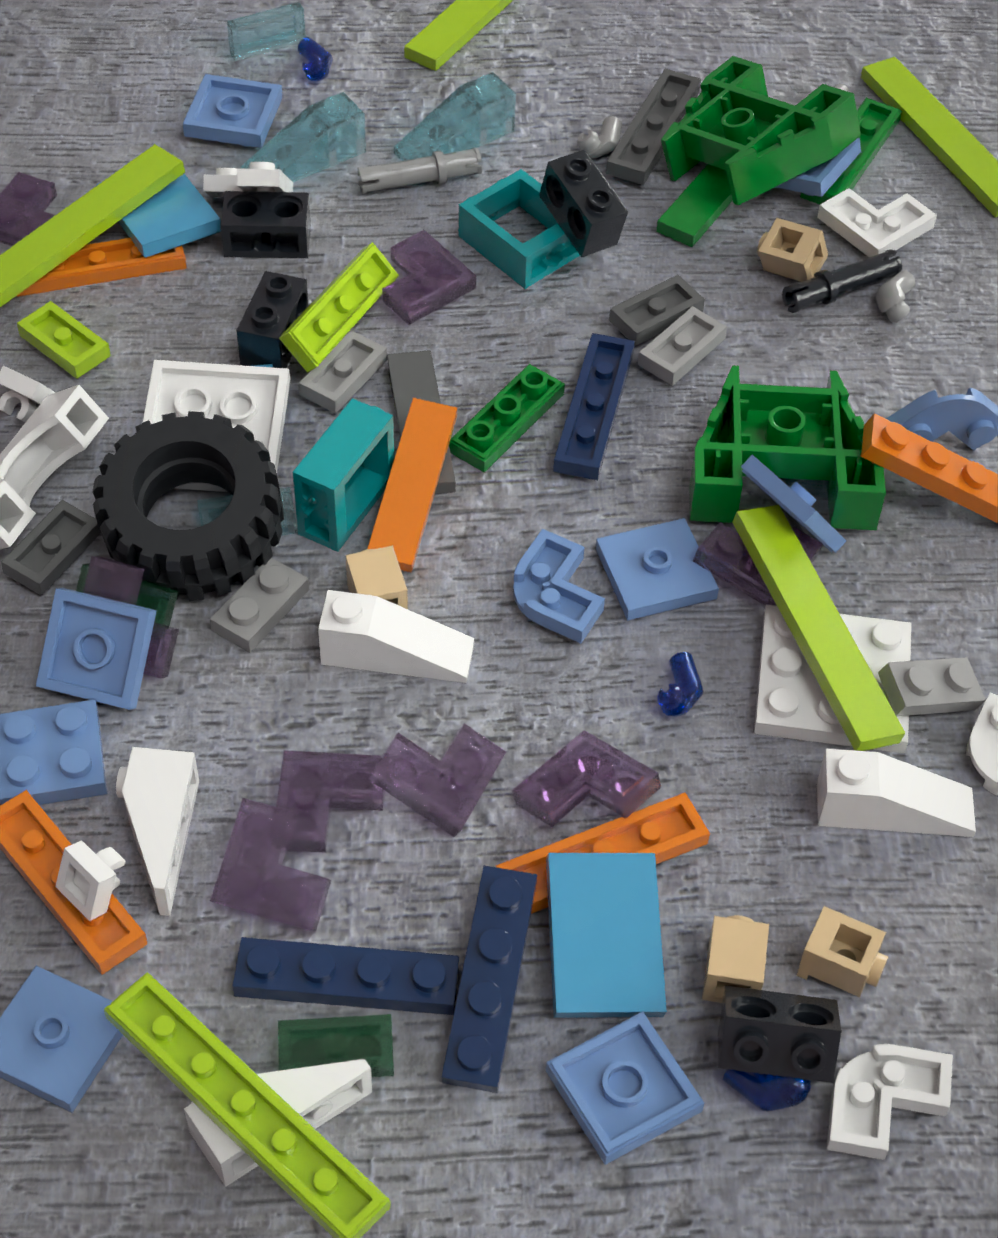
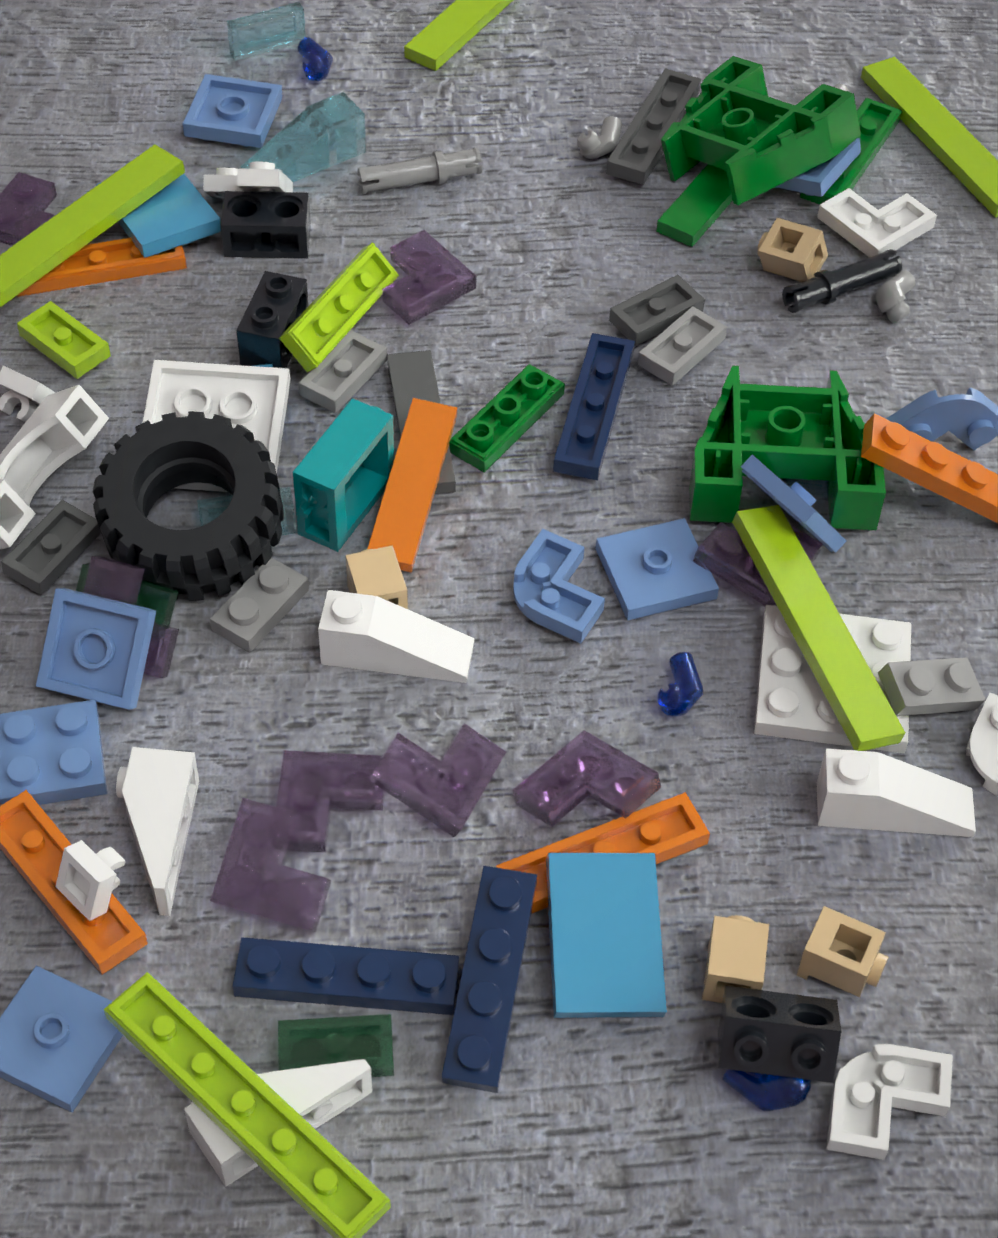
clear light blue slope [394,72,516,161] -> none
teal window [458,169,580,289] -> none
black brick [539,149,628,257] -> none
medium blue plate [546,1012,704,1165] -> none

